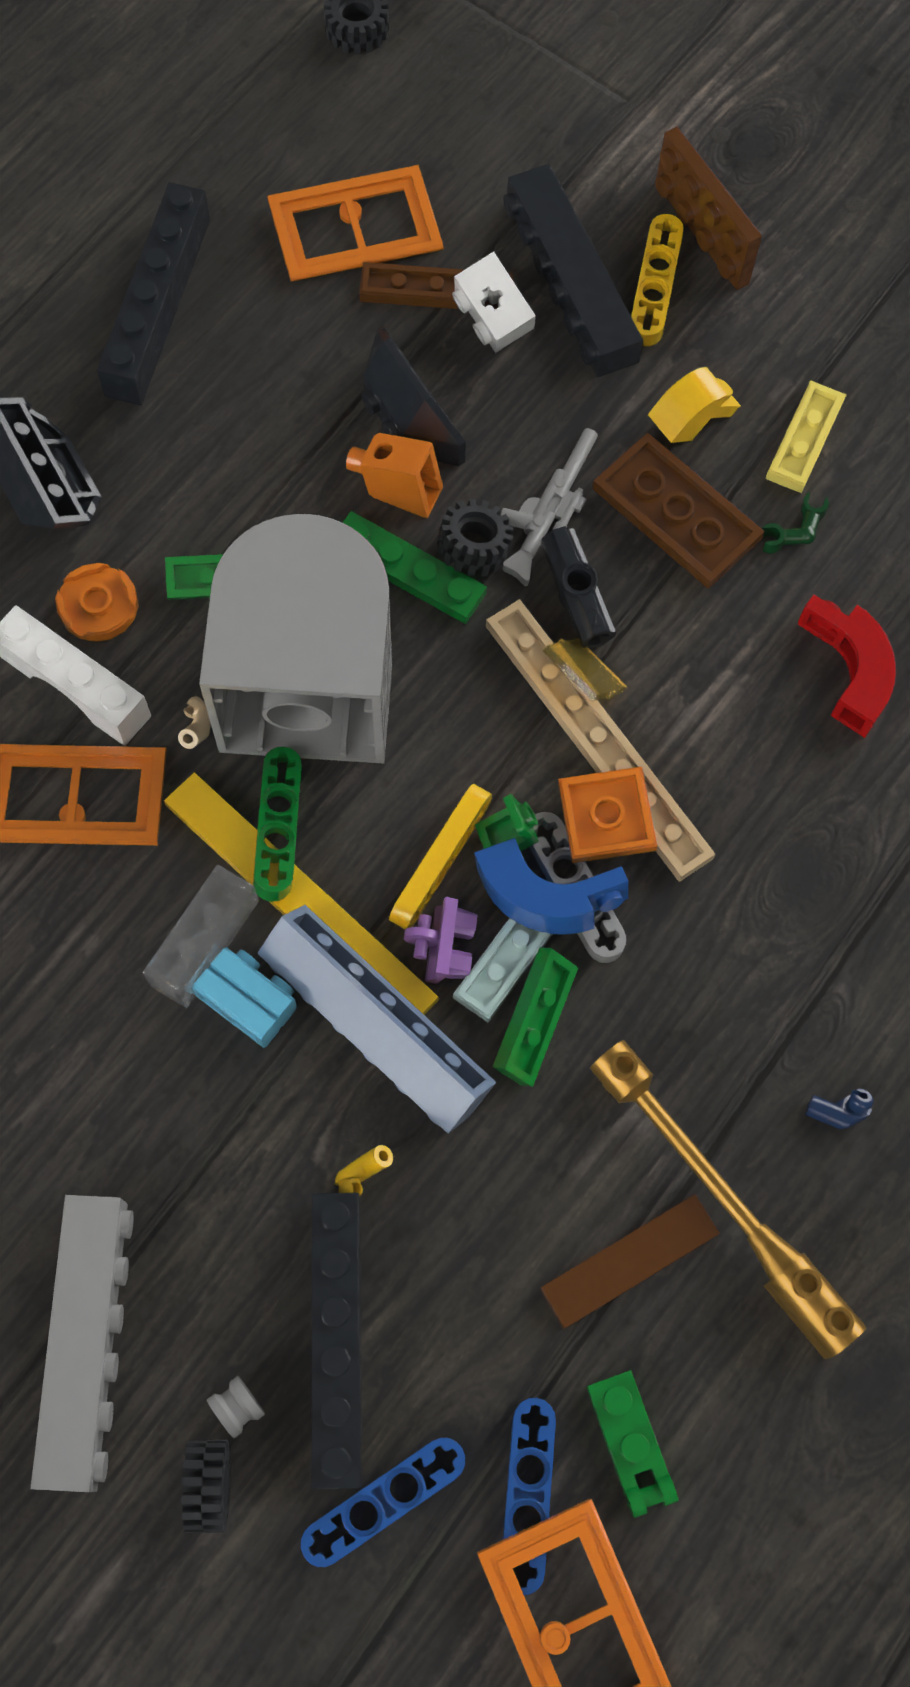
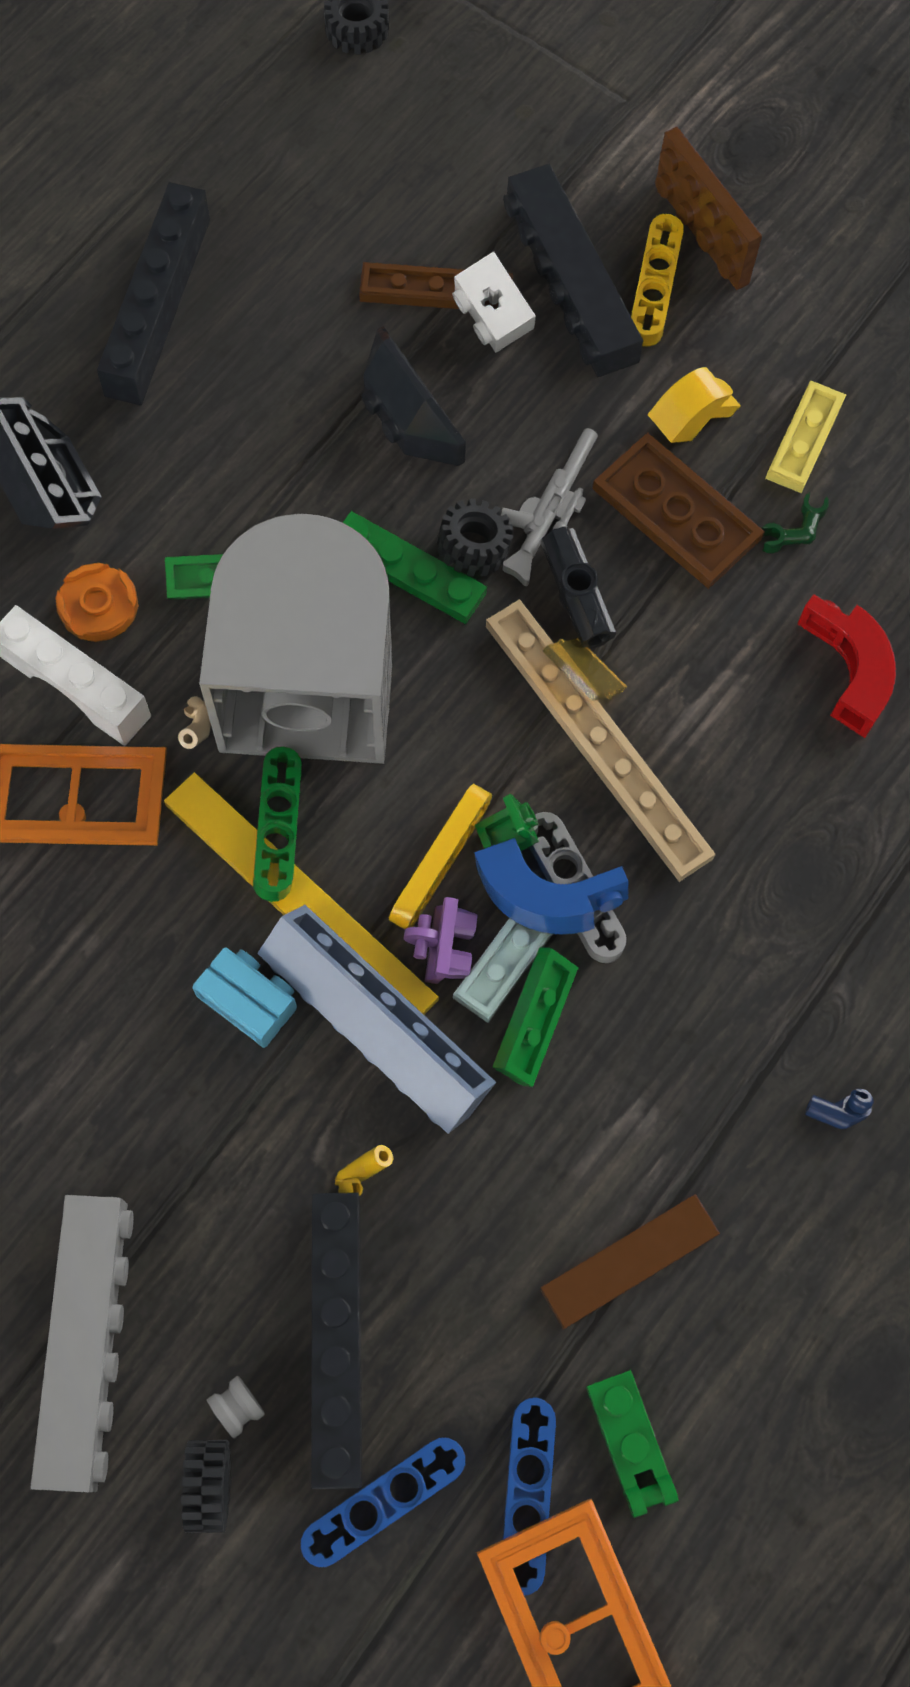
clear brick [143,864,259,1008] -> none
orange door [267,165,444,282] -> none
orange torso [346,433,443,519] -> none
orange tile [558,766,657,863] -> none
pearl gold bar [590,1040,867,1359] -> none

